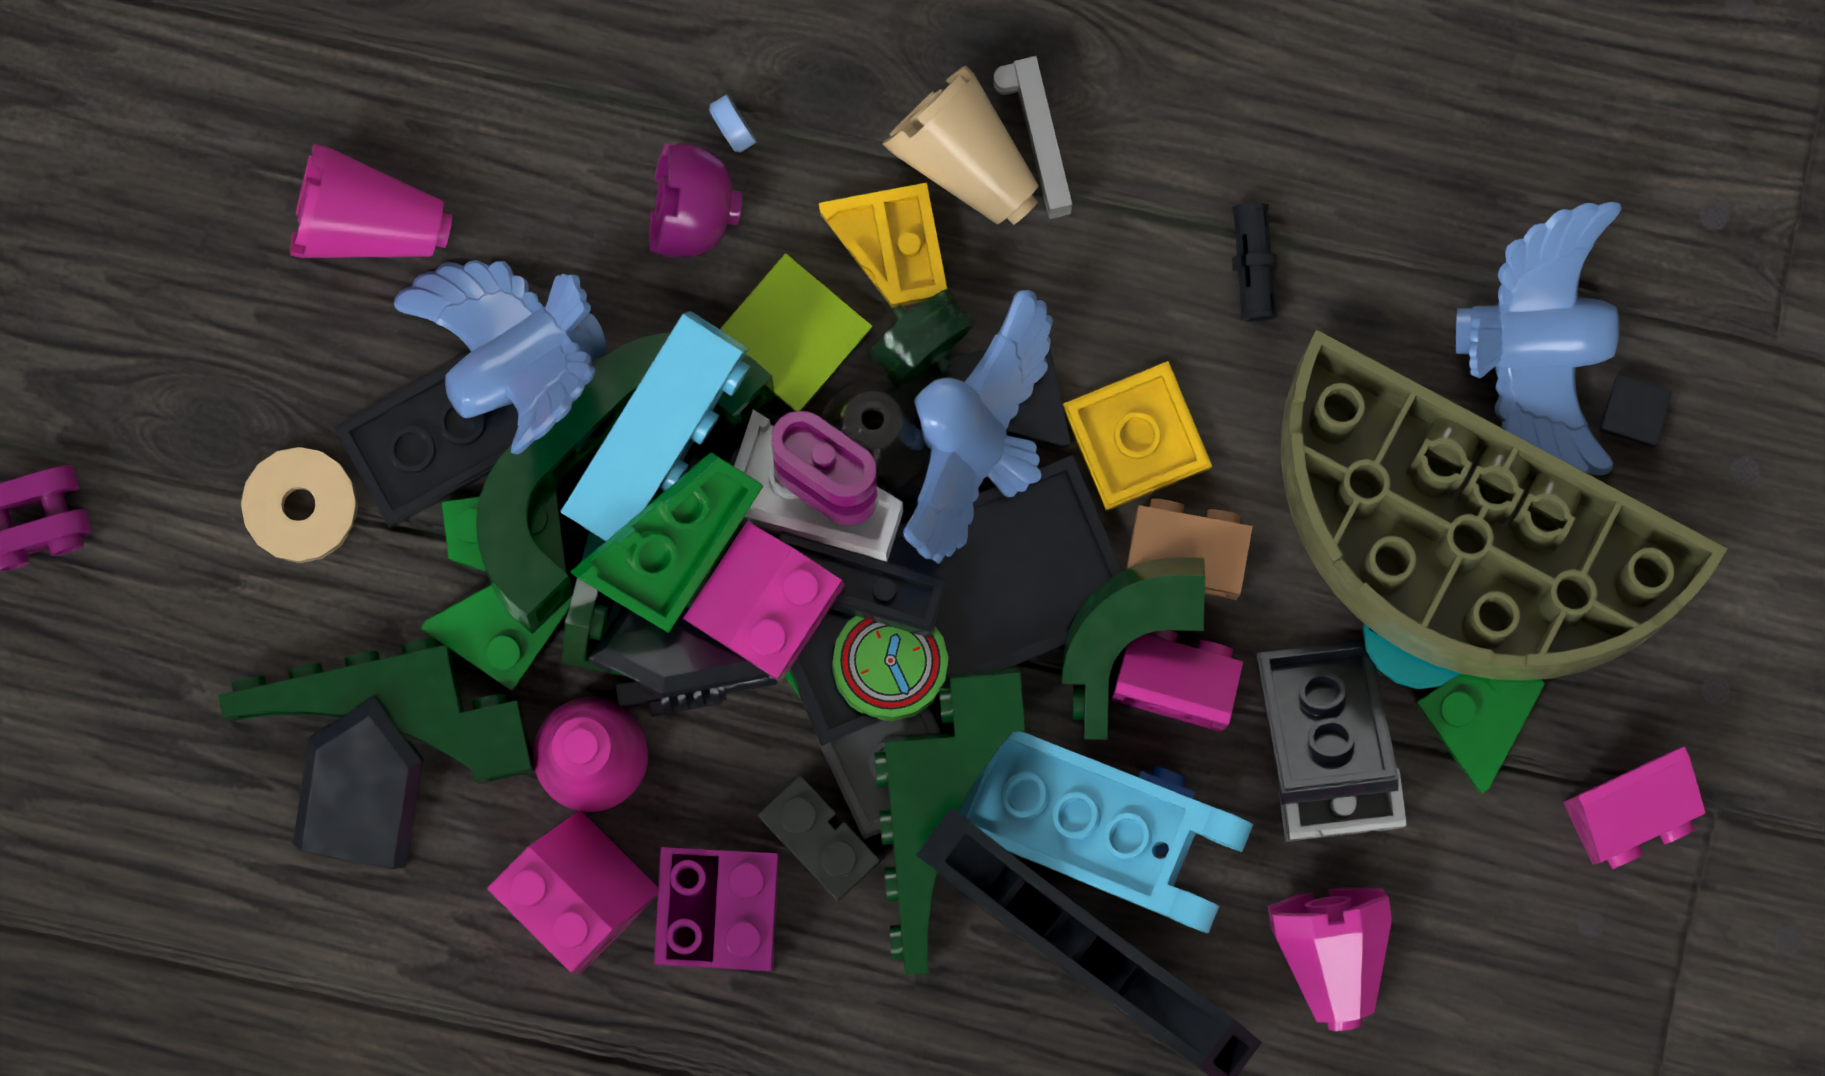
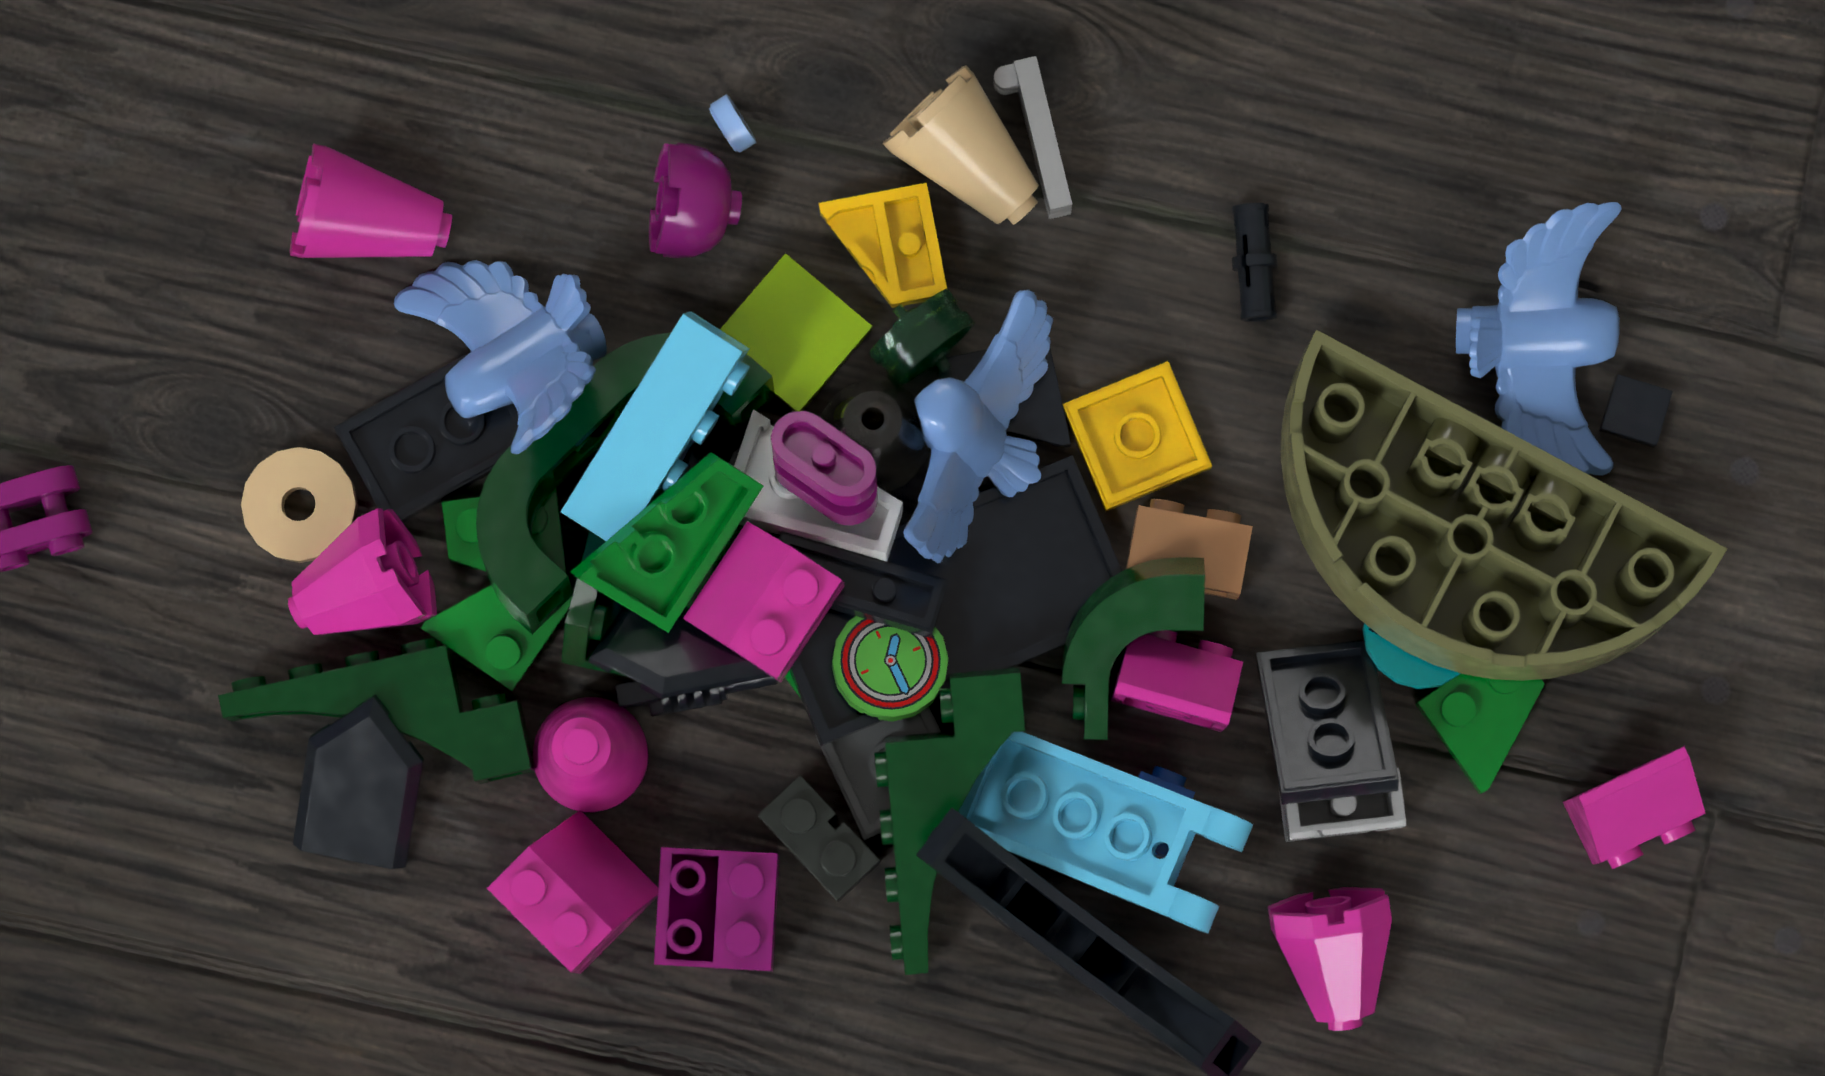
none -> dark pink cone [288,508,437,635]

